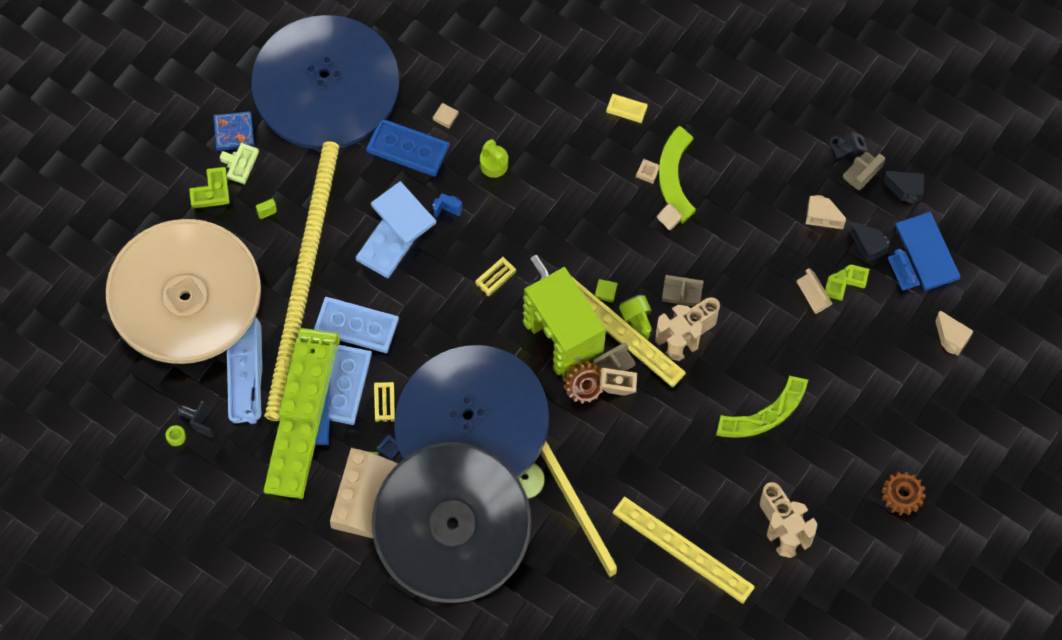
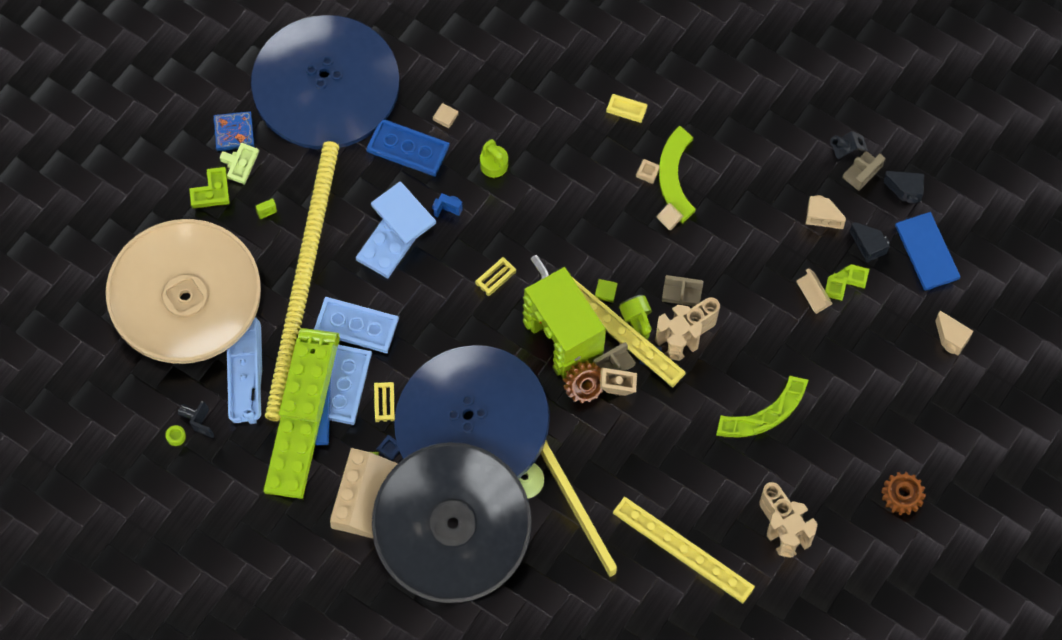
blue hinge [888,249,920,291] -> none

